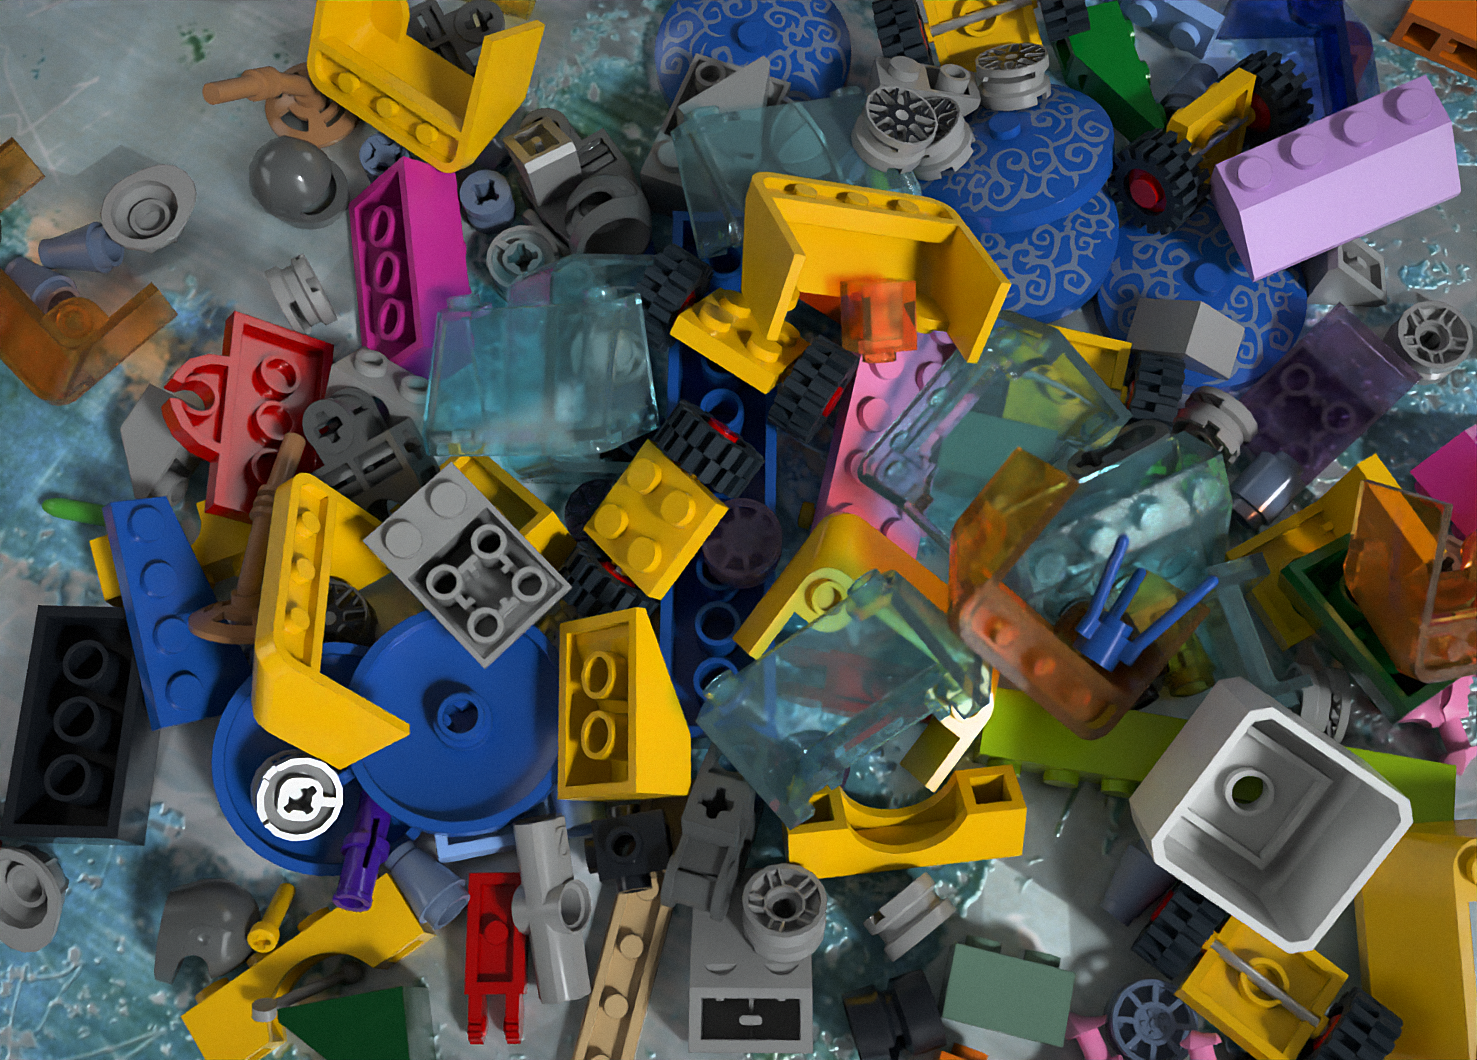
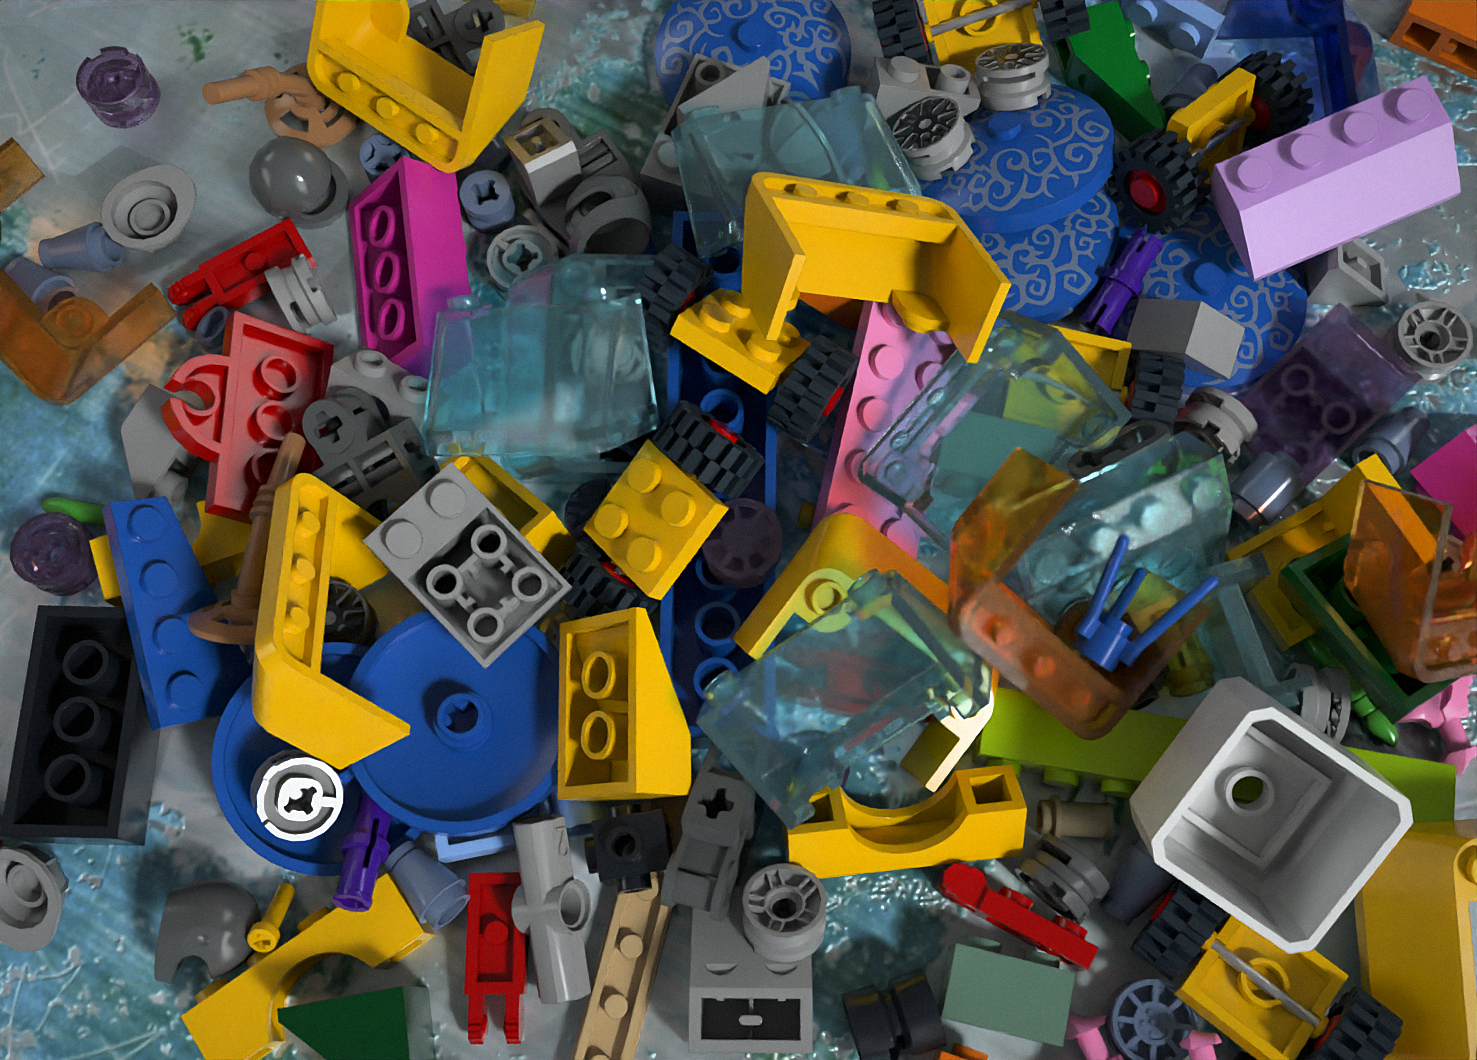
light grey hinge [252,960,363,1022] -> none
clear orange brick [840,277,917,363] -> none
light grey wheel [851,85,938,174] -> none
light grey wheel [862,871,957,962] -> none
none -> clear purple wheel [10,512,98,596]
none -> clear purple wheel [76,46,160,129]
none -> red hinge [167,217,318,332]
none -> sand blue plate [196,306,239,356]
none -> red hinge [938,861,1099,972]
none -> dark grey wheel [1015,833,1111,925]
none -> dark tan pin [1036,794,1114,840]
none -> dark purple pin [1079,229,1164,337]
none -> bright green piece [1303,633,1398,747]
none -> sand blue cone [1352,407,1430,477]

